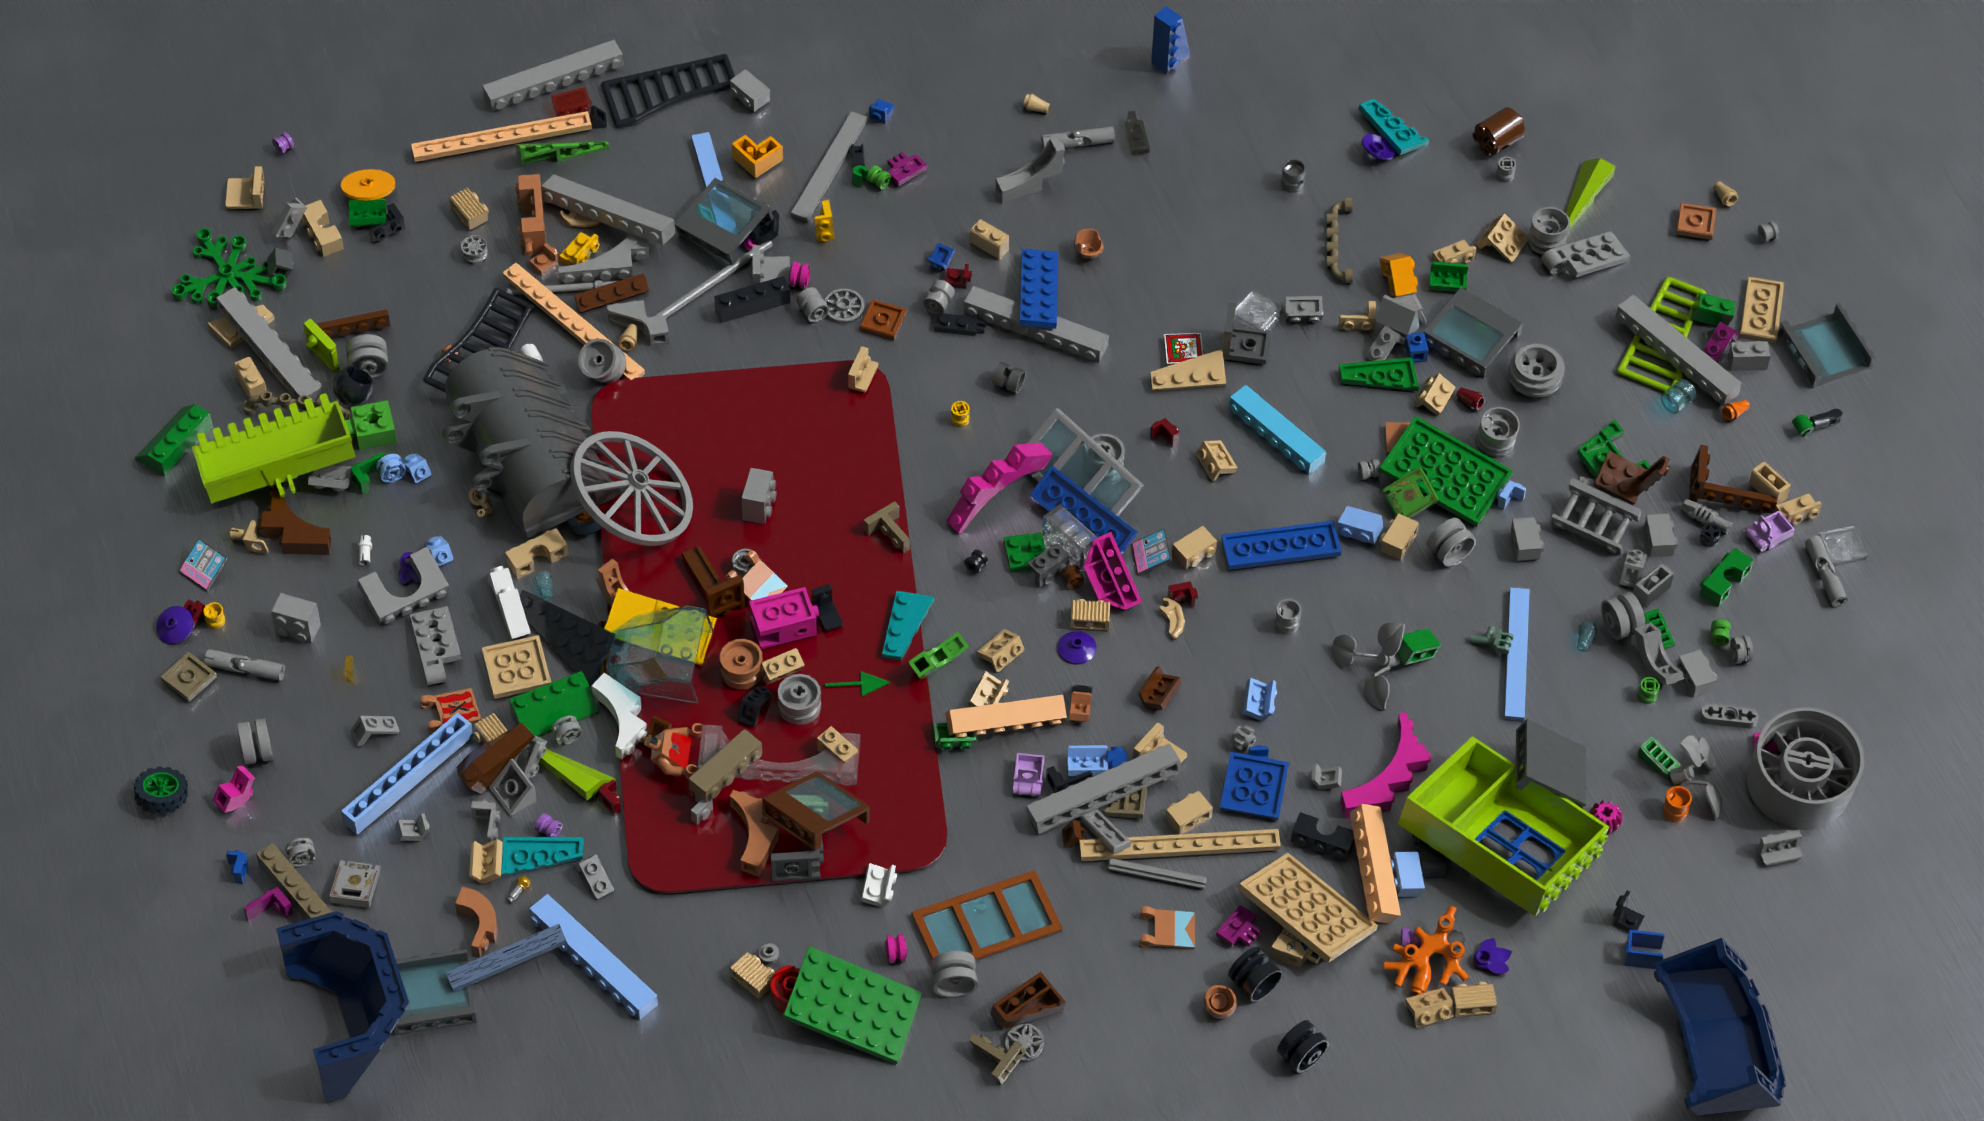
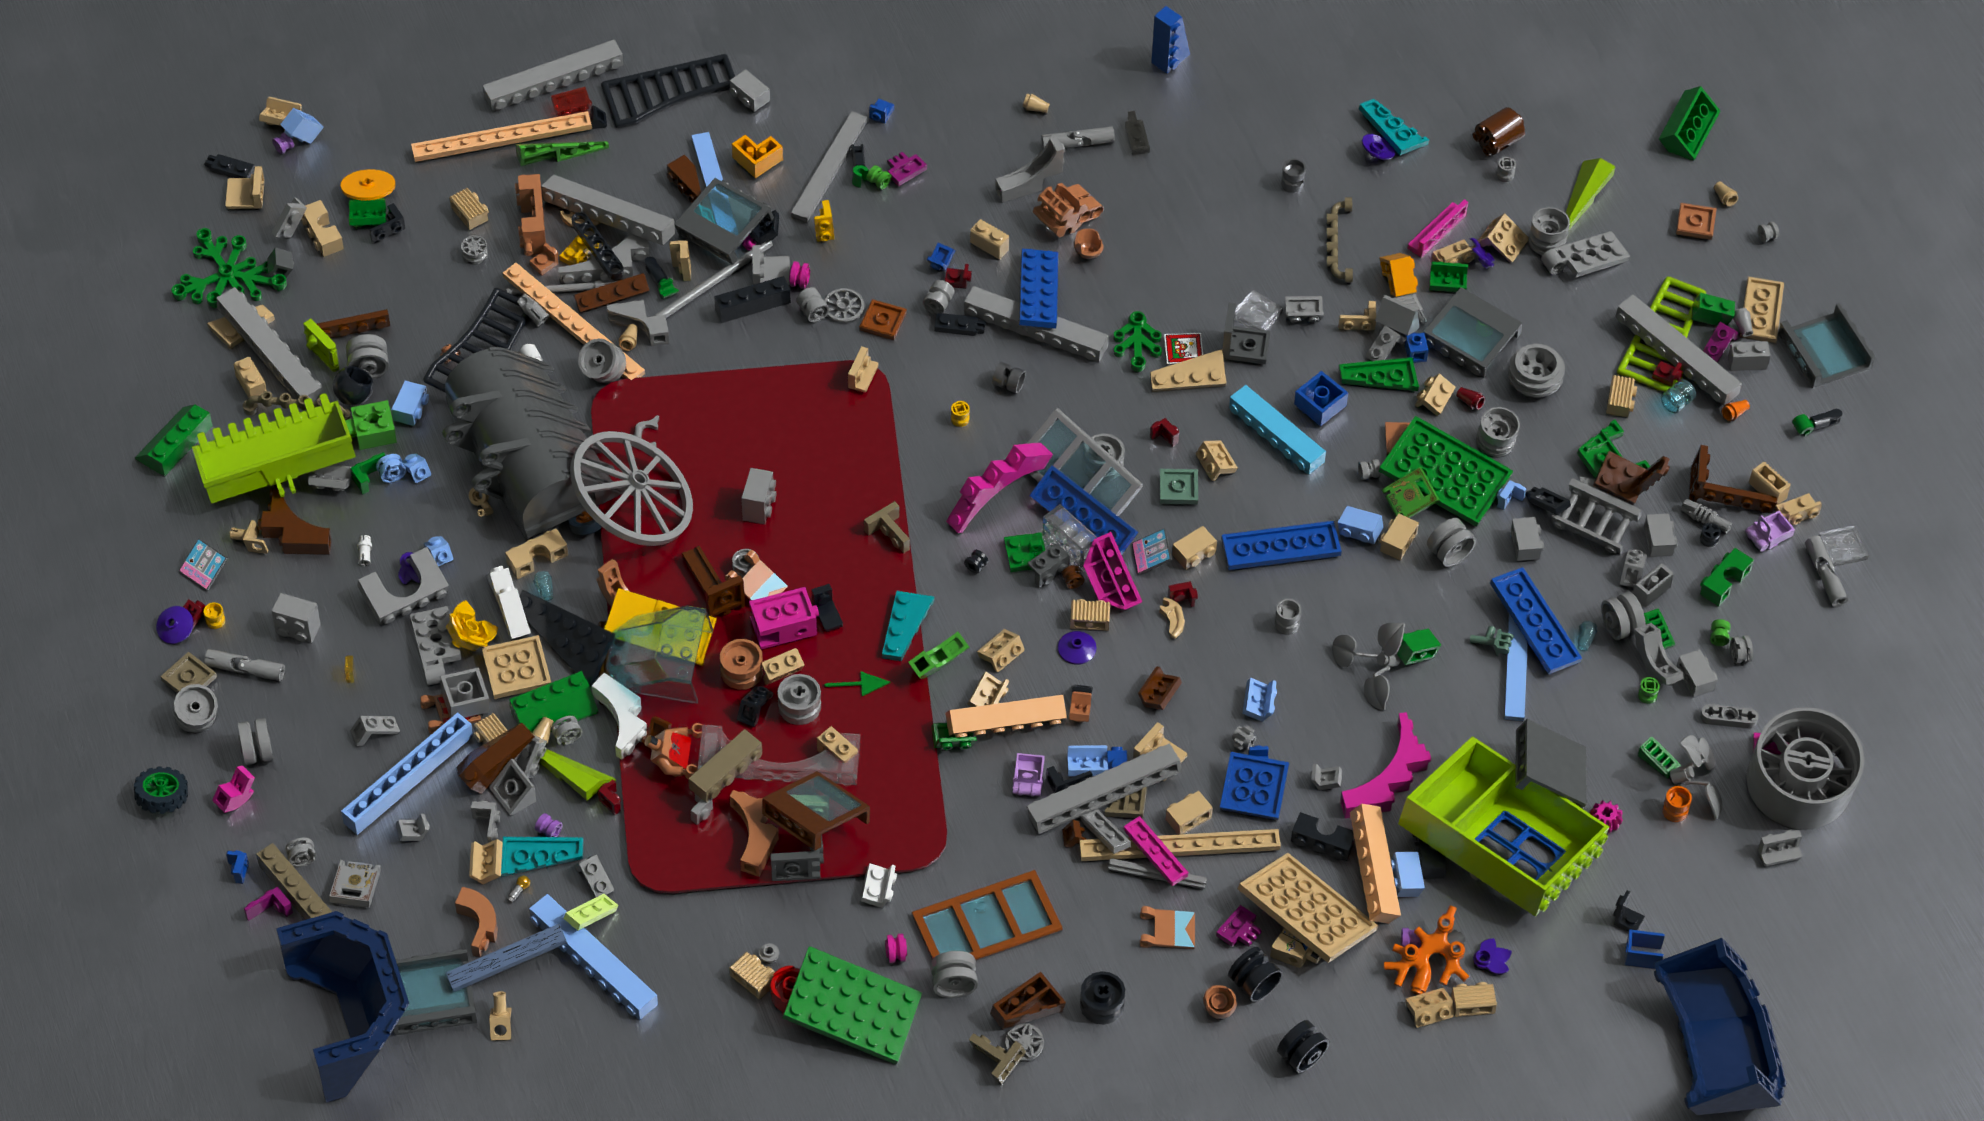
none -> light grey wheel [173,684,218,733]
none -> black hinge [204,154,255,178]
none -> tan bracket [259,97,302,126]
none -> light blue brick [280,108,324,144]
none -> light blue brick [391,381,429,426]
none -> light grey brick [440,667,489,718]
none -> yellow brick [446,600,498,651]
none -> tan bracket [489,991,512,1040]
none -> light grey hinge [517,294,550,327]
none -> tan cone [532,717,554,744]
none -> yellowish green plate [563,894,619,930]
none -> black beam [572,212,624,280]
none -> light grey helmet [634,416,659,446]
none -> piece [645,257,679,299]
none -> reddish brown slope [666,155,703,207]
none -> tan bracket [669,240,691,281]
none -> nougat connector [1033,183,1104,238]
none -> black wheel [1080,971,1126,1025]
none -> green plant [1113,311,1162,372]
none -> dark pink plate [1123,816,1188,886]
none -> sand green plate [1160,469,1198,505]
none -> blue brick [1294,371,1348,426]
none -> dark pink fence [1407,199,1468,258]
none -> dark purple plate [1470,238,1495,269]
none -> blue plate [1489,567,1583,674]
none -> black hinge [1525,487,1571,515]
none -> tan brick [1606,375,1637,417]
none -> dark red bracket [1652,361,1683,387]
none -> green slope [1659,86,1720,160]
none -> light grey cone [1733,308,1753,337]

